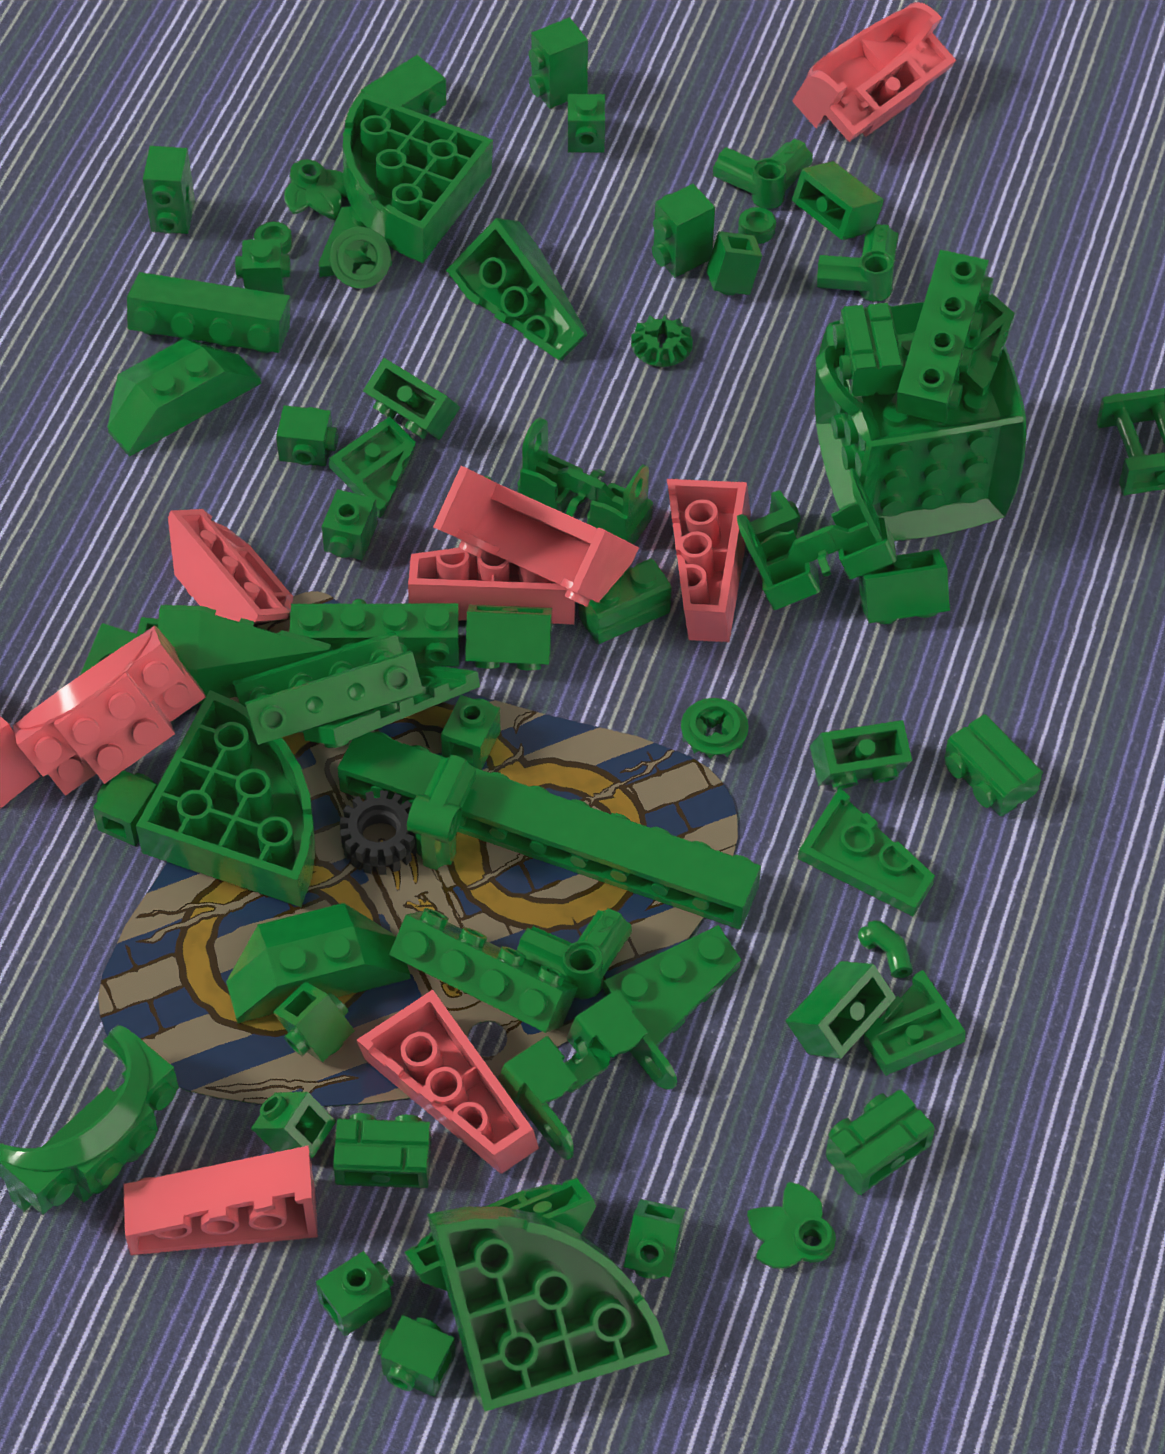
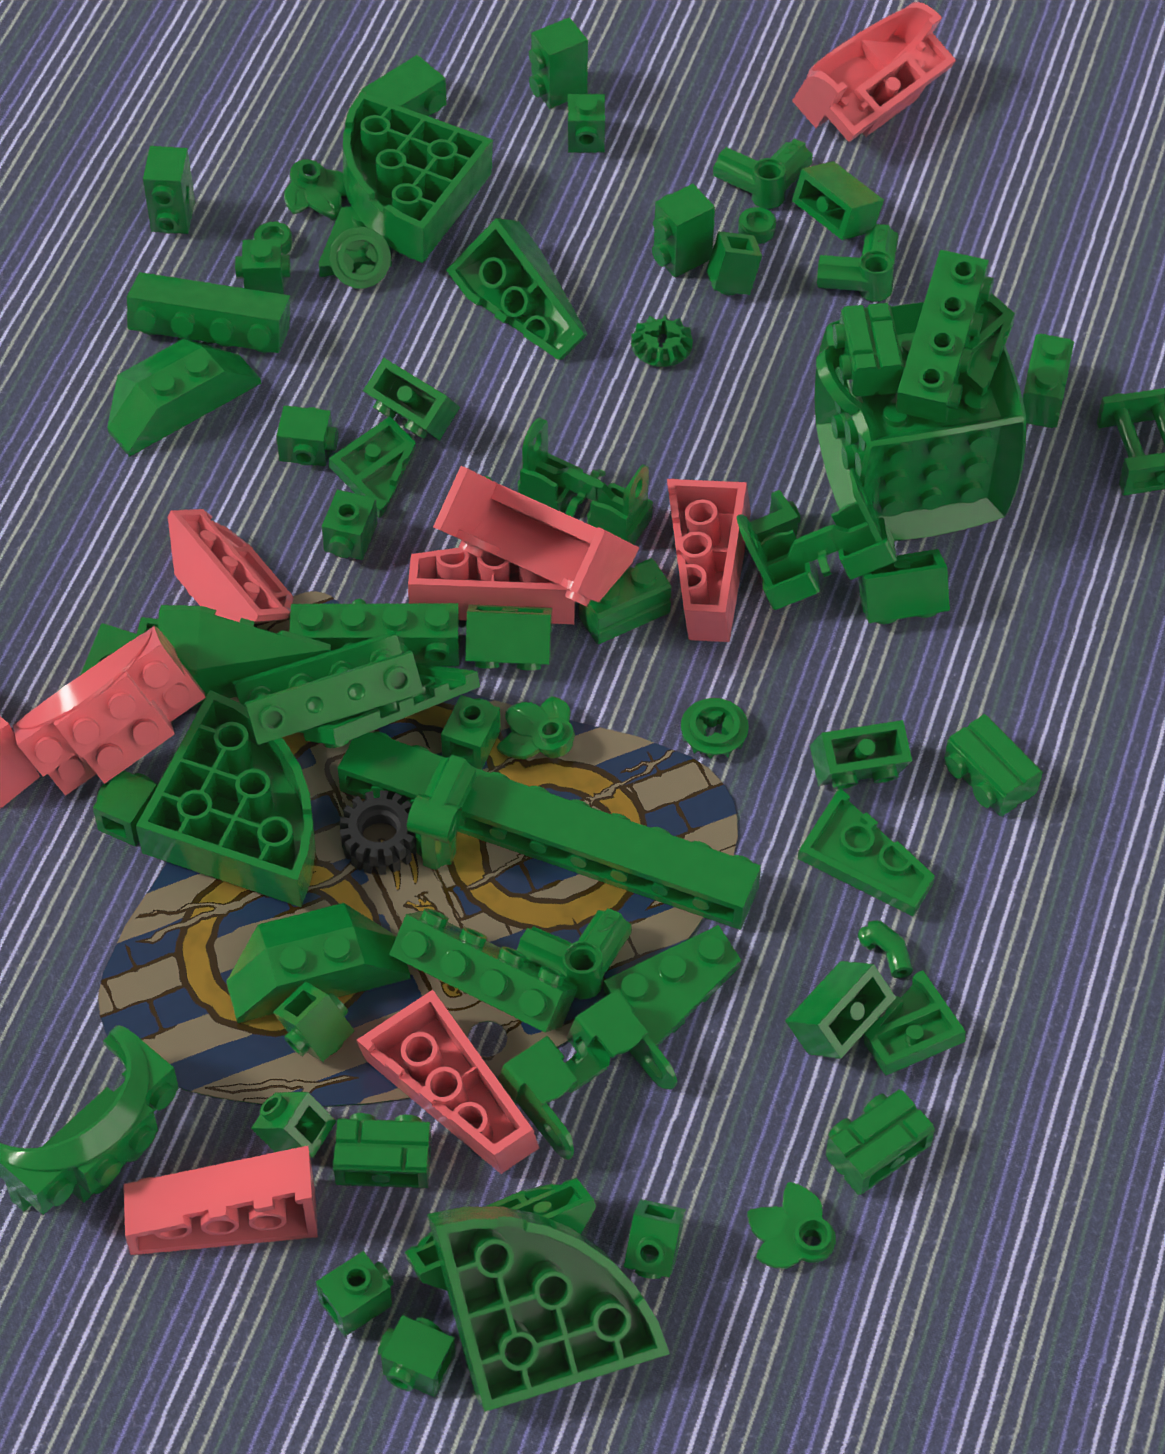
none -> green plate [497,696,575,759]
none -> green brick [1022,334,1074,428]

